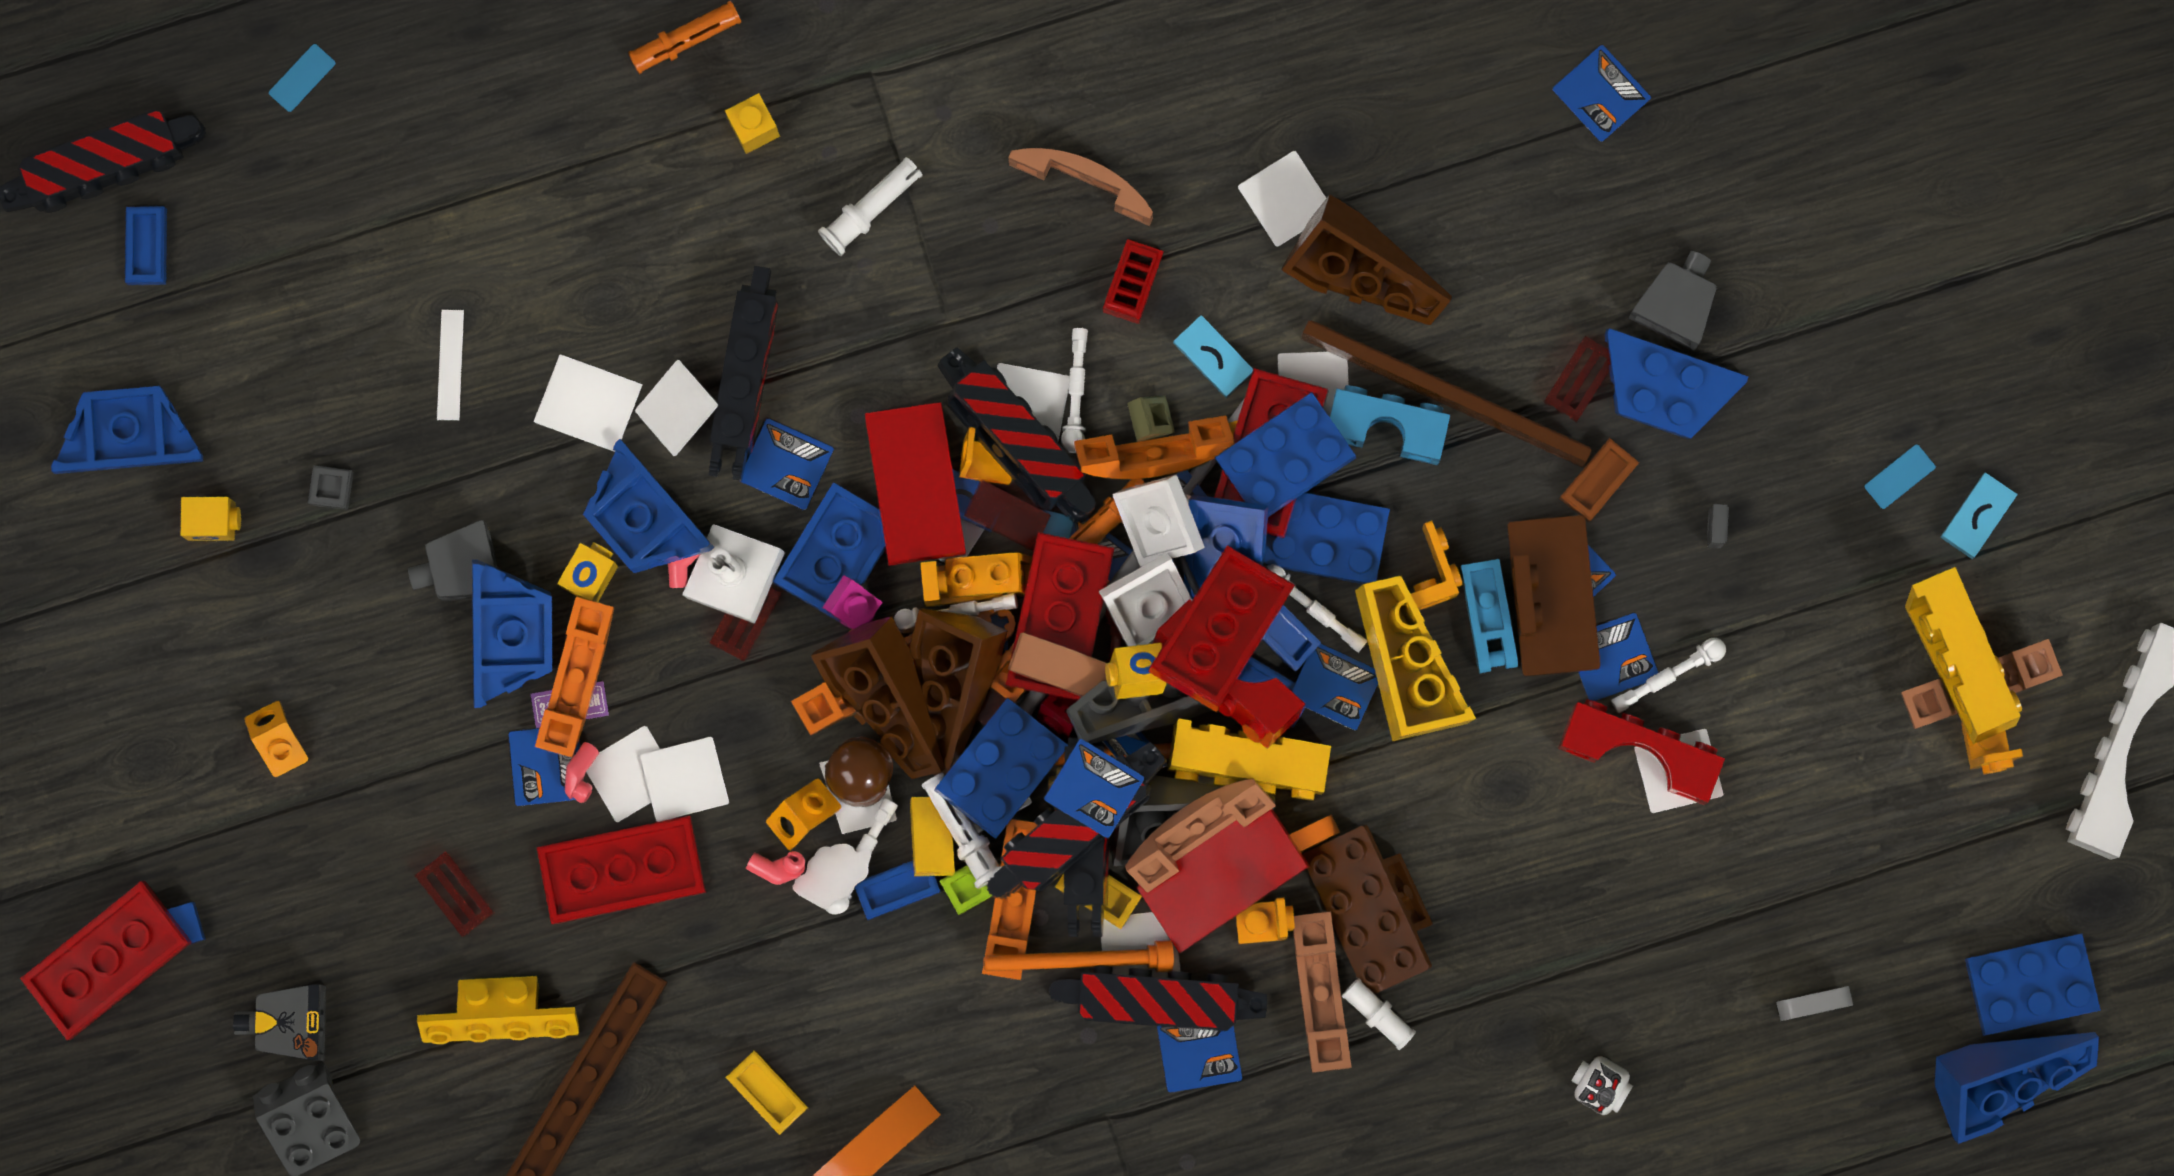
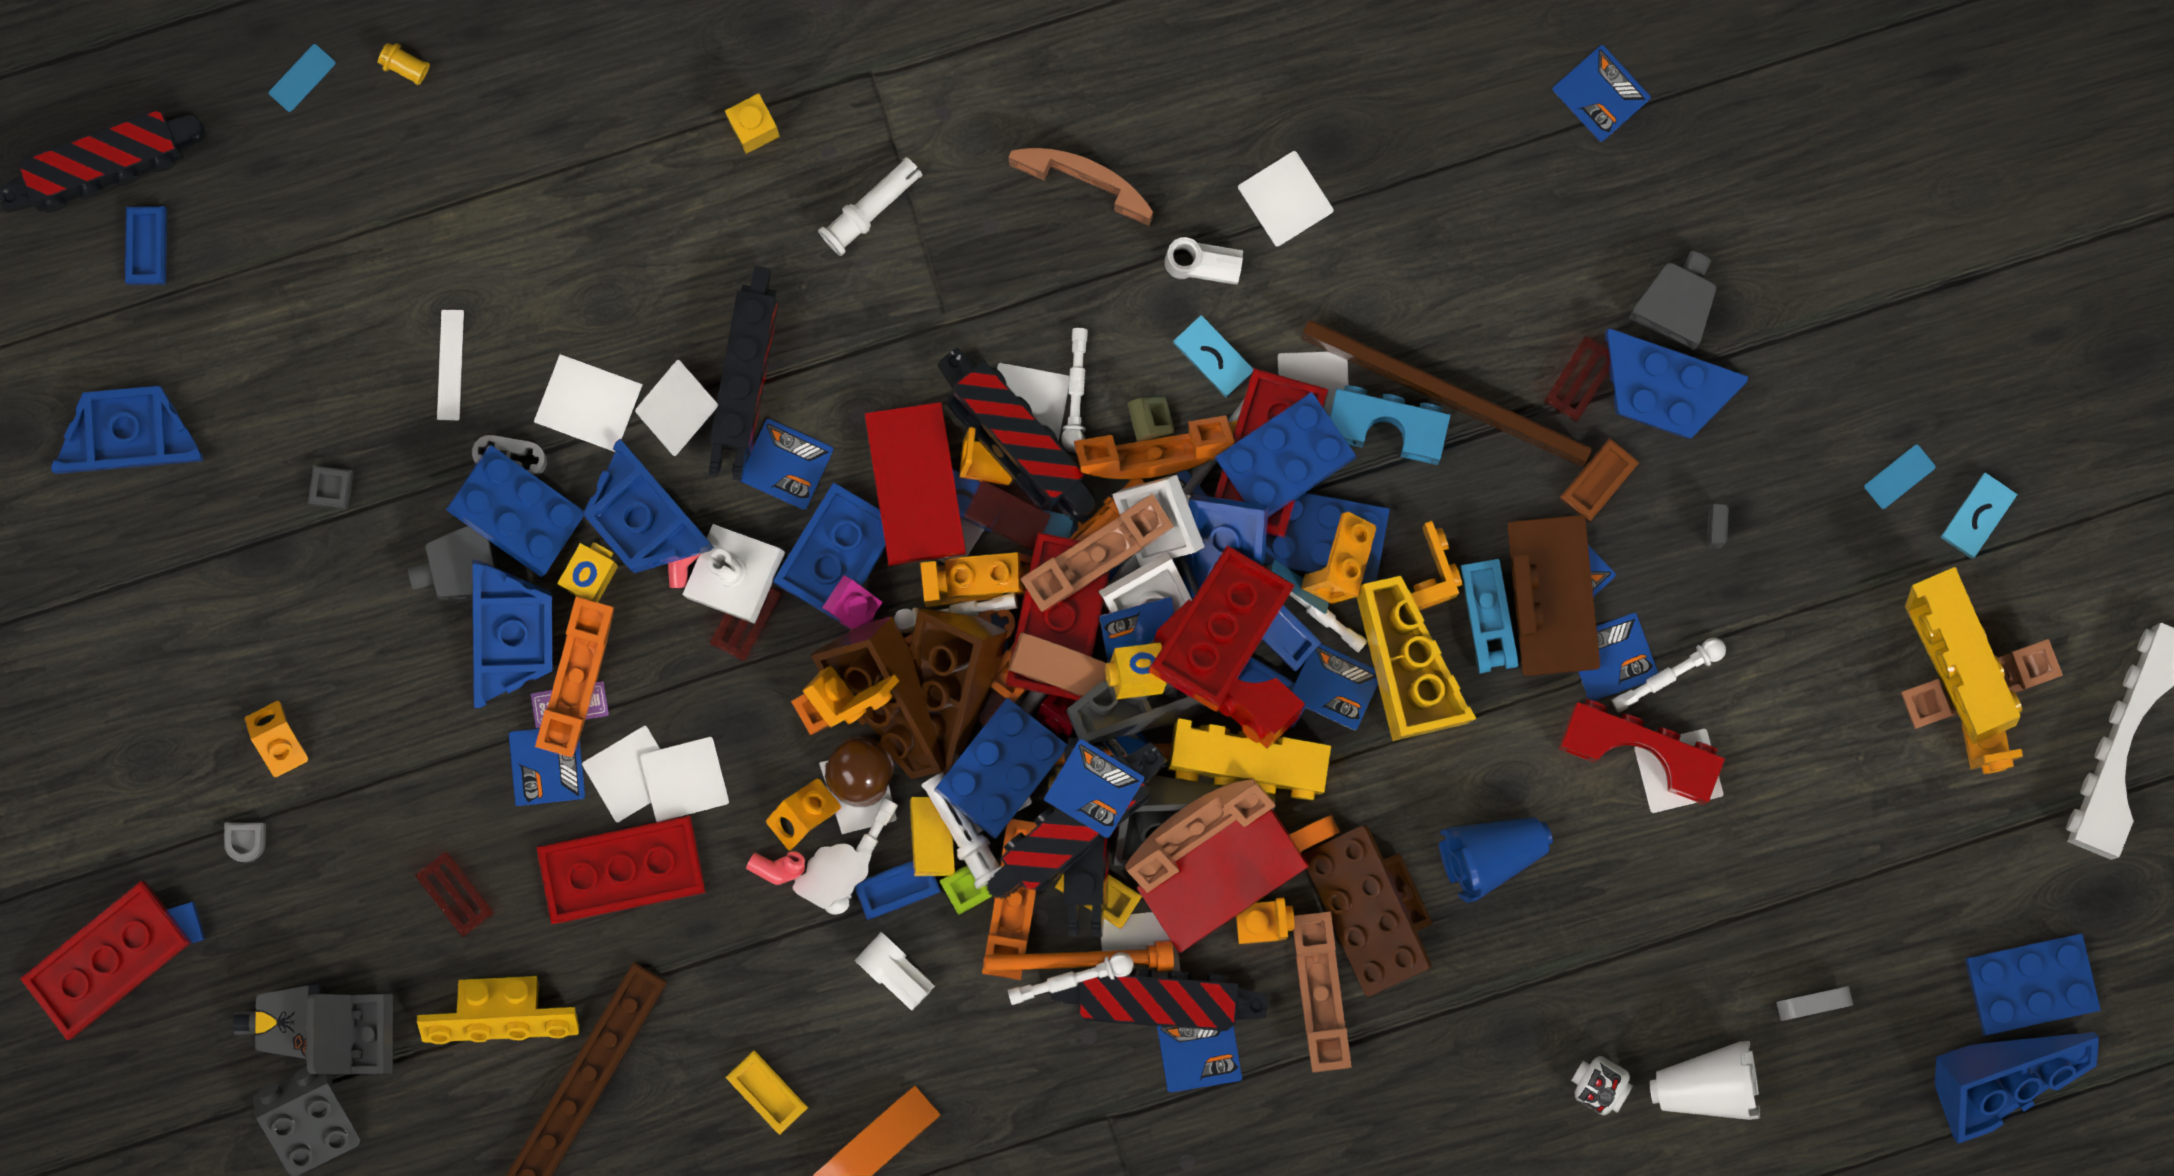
yellow brick [180,497,241,541] -> none
coral arm [564,742,599,803] -> none
orange pin [628,1,741,74] -> none
red slope [1103,239,1164,324] -> none
reddish brown wedge [1281,194,1452,325] -> none
white pin [1341,978,1416,1050] -> none
none -> light grey tile [224,823,266,863]
none -> dark grey bracket [305,994,393,1074]
none -> yellow pin [378,43,430,85]
none -> blue plate [445,445,584,577]
none -> light grey beam [472,435,547,477]
none -> light orange bracket [802,665,899,728]
none -> white piece [854,932,935,1010]
none -> white piece [1008,952,1134,1005]
none -> nougat slope [1020,494,1174,612]
none -> blue sticker [1100,597,1174,663]
none -> white piece [1164,237,1243,285]
none -> dark azure sticker [1271,560,1329,614]
none -> light orange bracket [1301,512,1376,604]
none -> blue cone [1439,817,1553,903]
none -> white cone [1650,1041,1760,1120]

